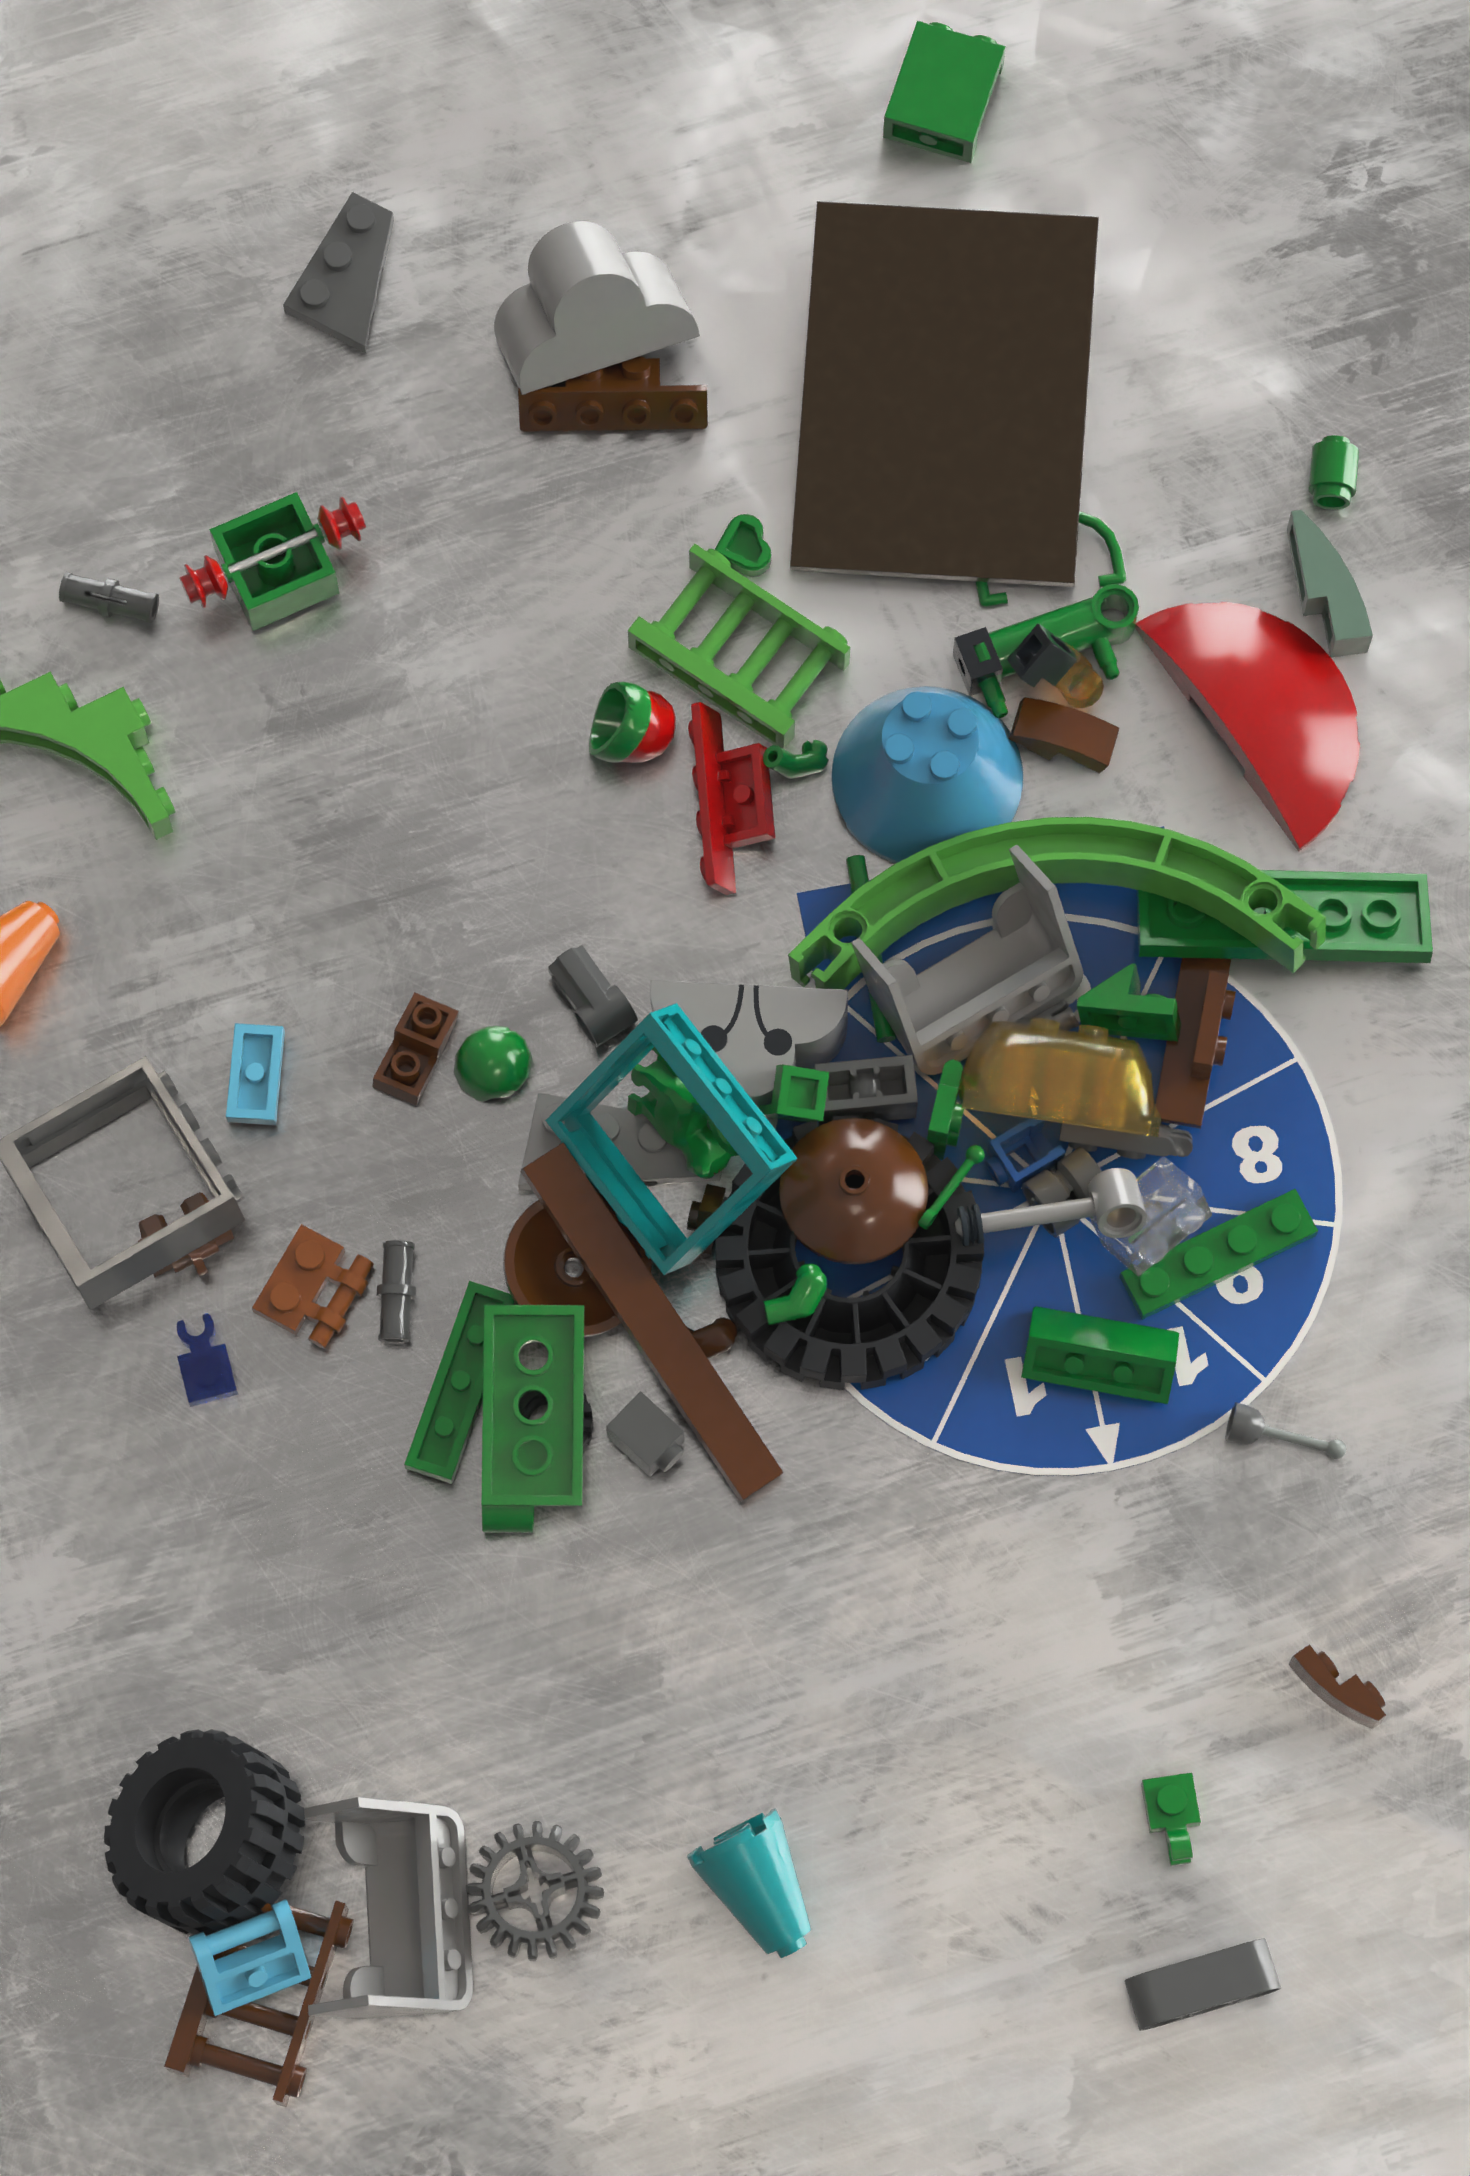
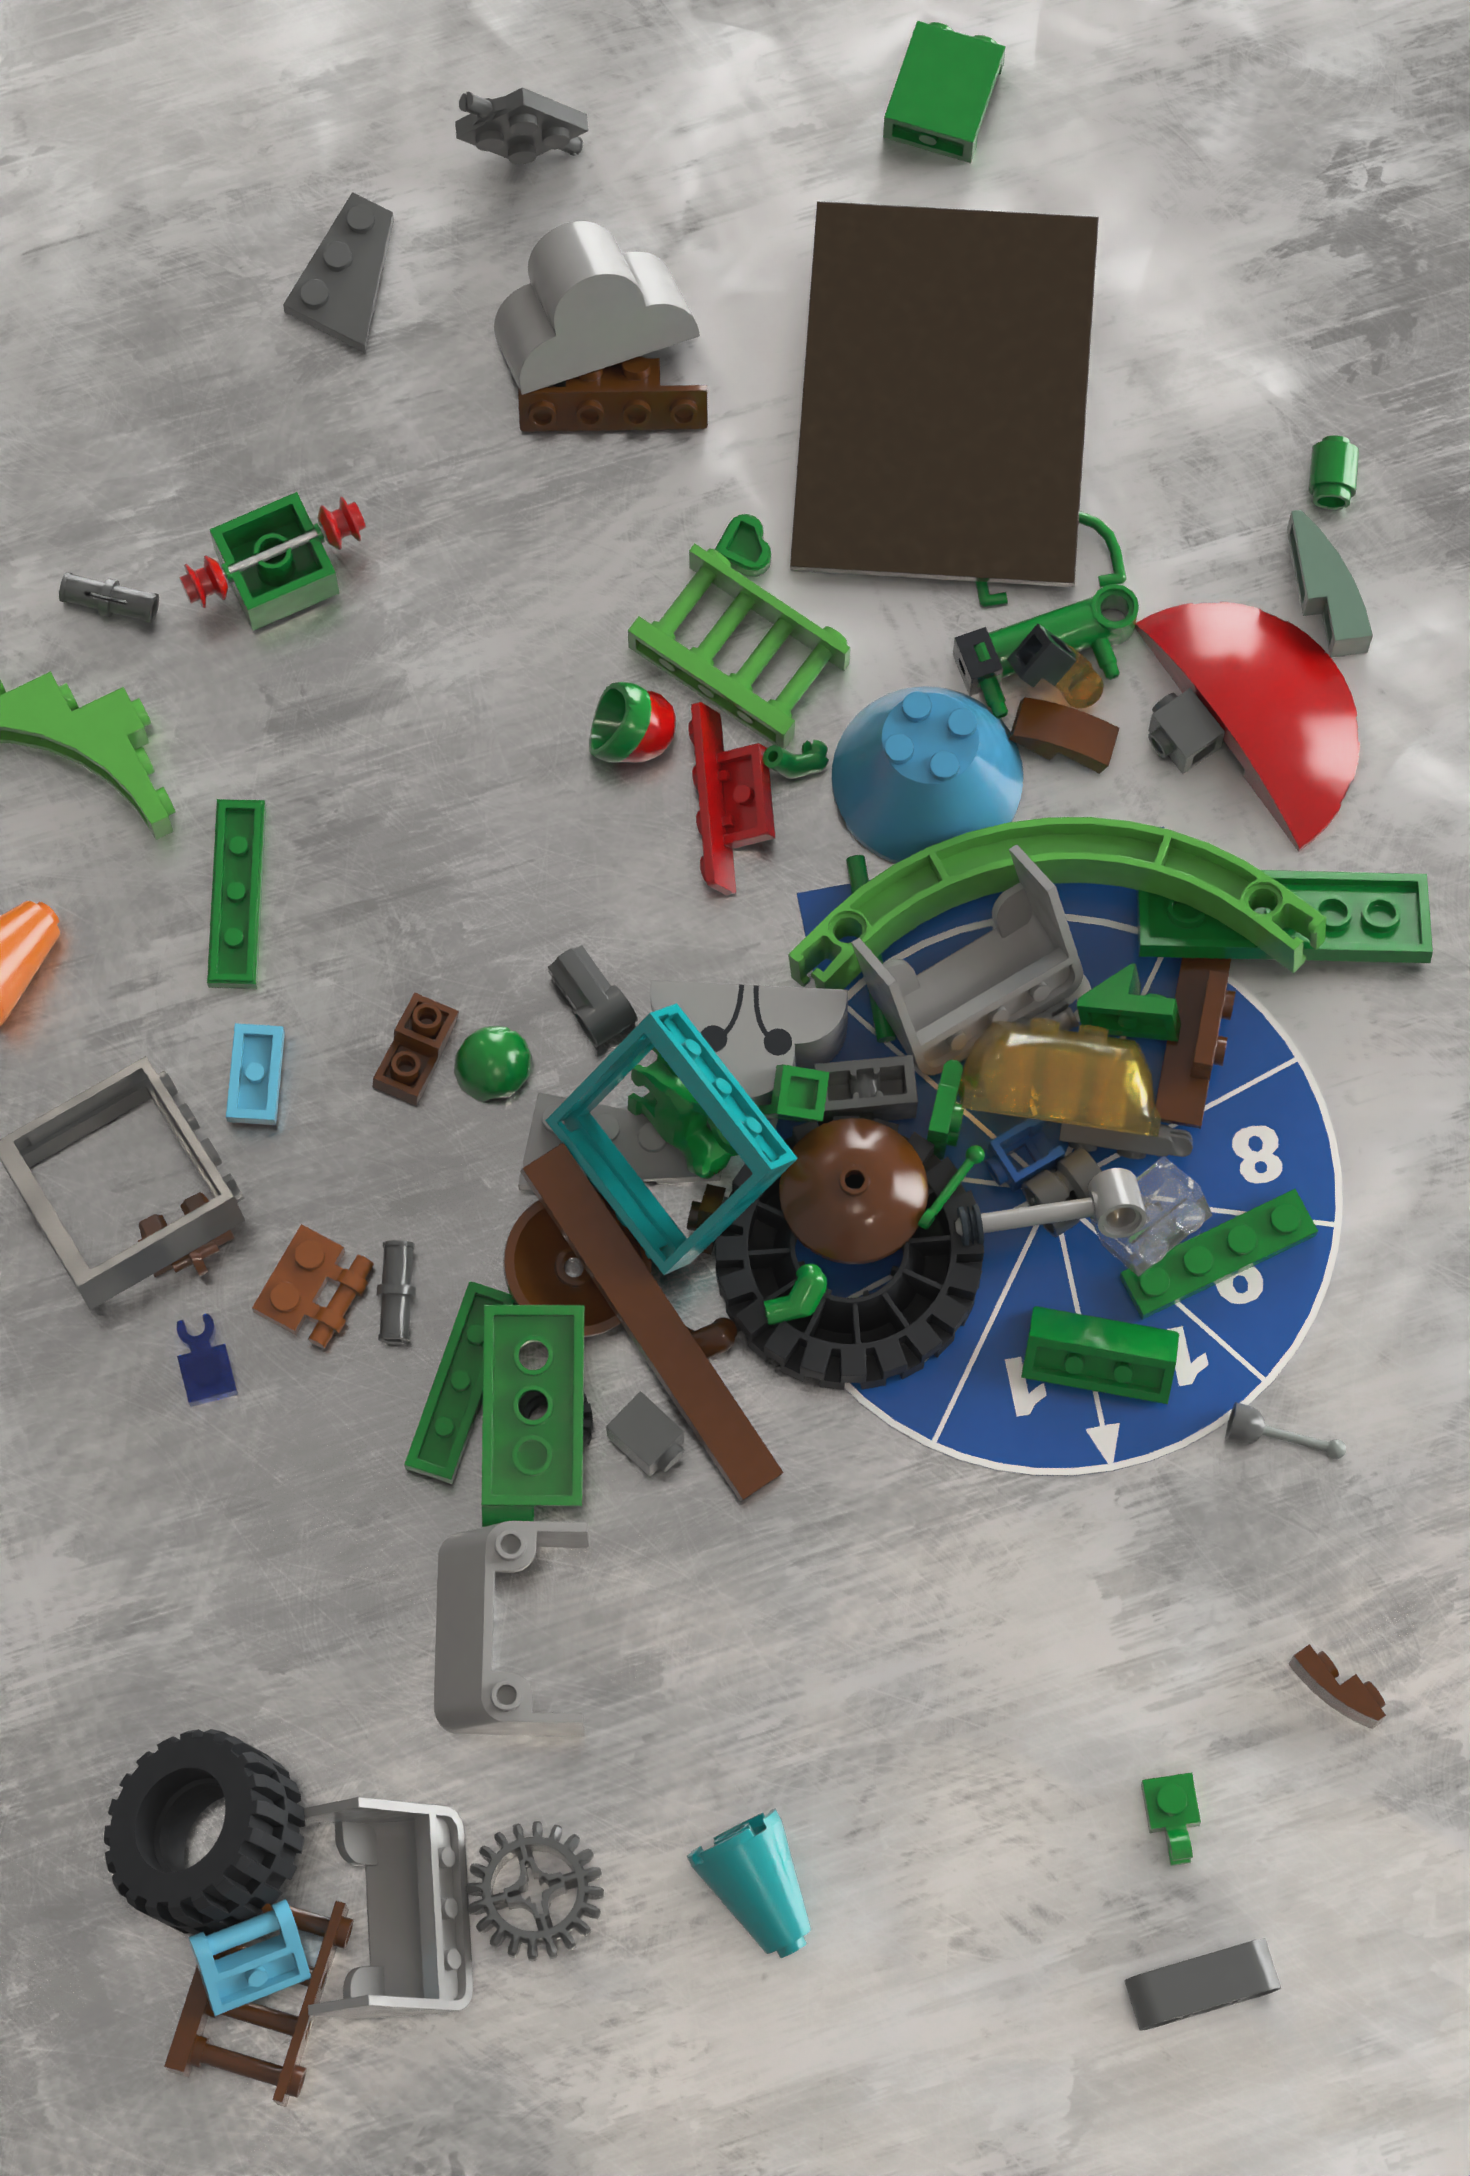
none -> green tile [207,799,266,989]
none -> light grey windscreen [434,1521,589,1736]
none -> dark grey plate [455,87,588,164]
none -> dark grey brick [1148,688,1225,774]

